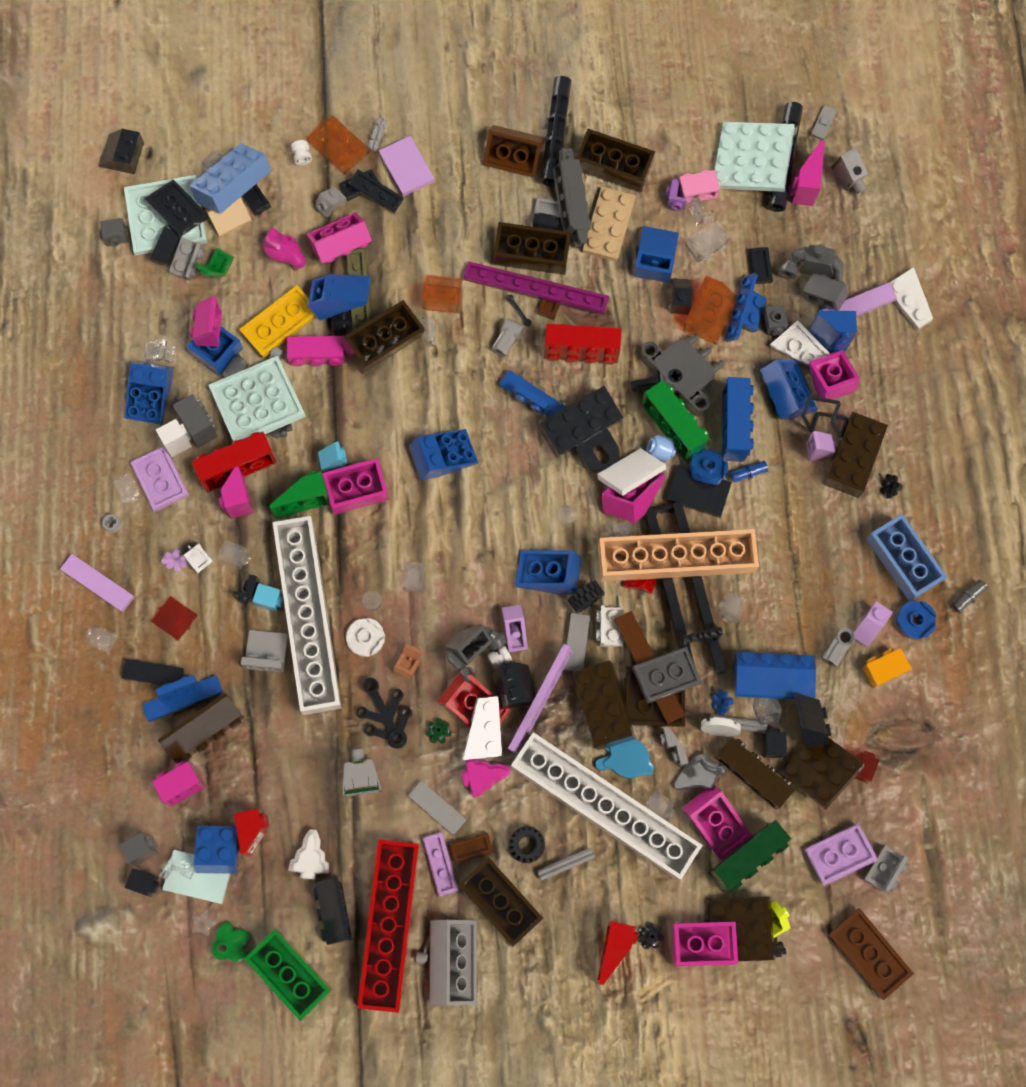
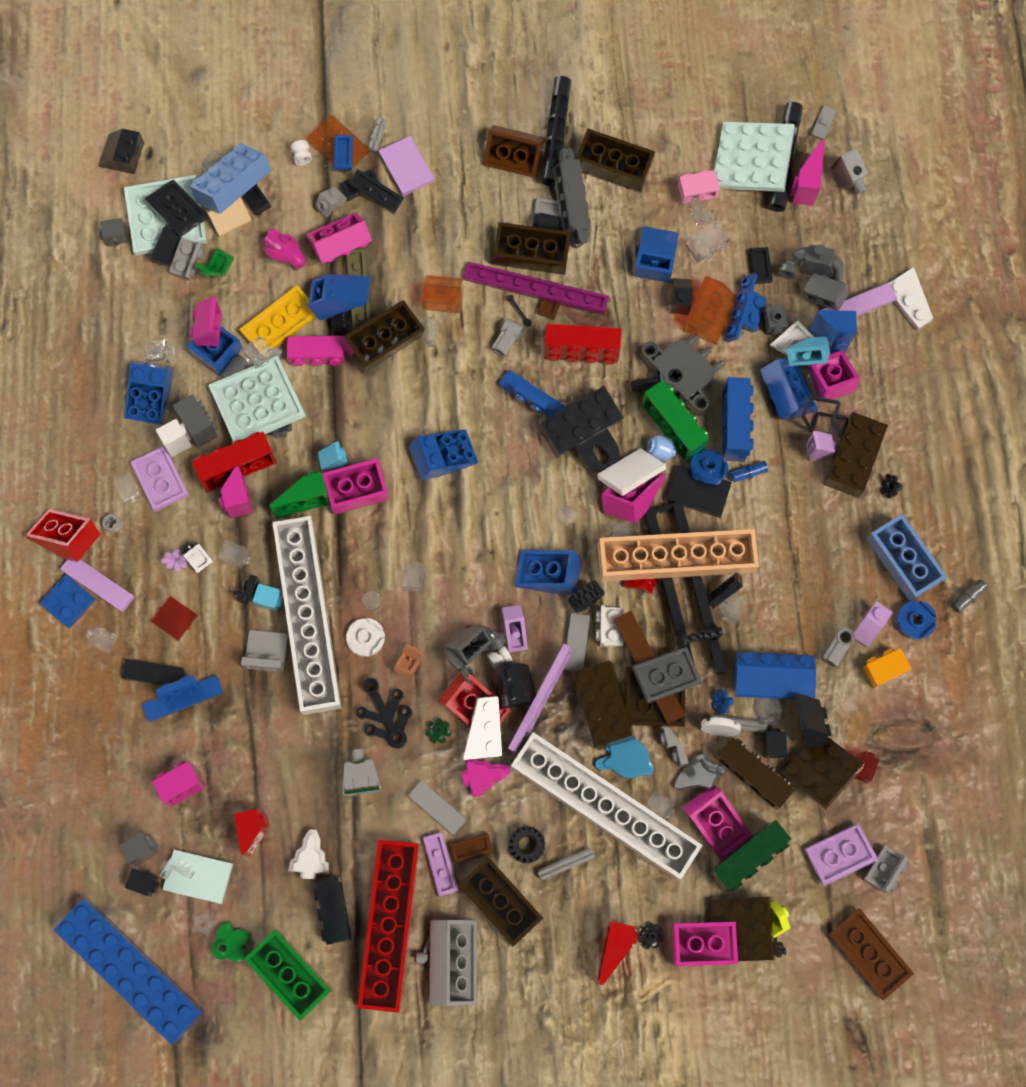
dark brown slope [158,693,244,764] -> none
blue brick [193,826,239,874] -> none
tan plate [582,187,636,262] -> none
medium lavender bracket [666,179,687,210] -> none
none -> red slope [25,509,101,562]
none -> blue plate [40,574,96,629]
none -> blue brick [54,898,205,1045]
none -> clear brick [242,336,274,369]
none -> blue tile [334,135,353,171]
none -> black tile [708,572,743,609]
none -> medium azure slope [787,336,830,366]

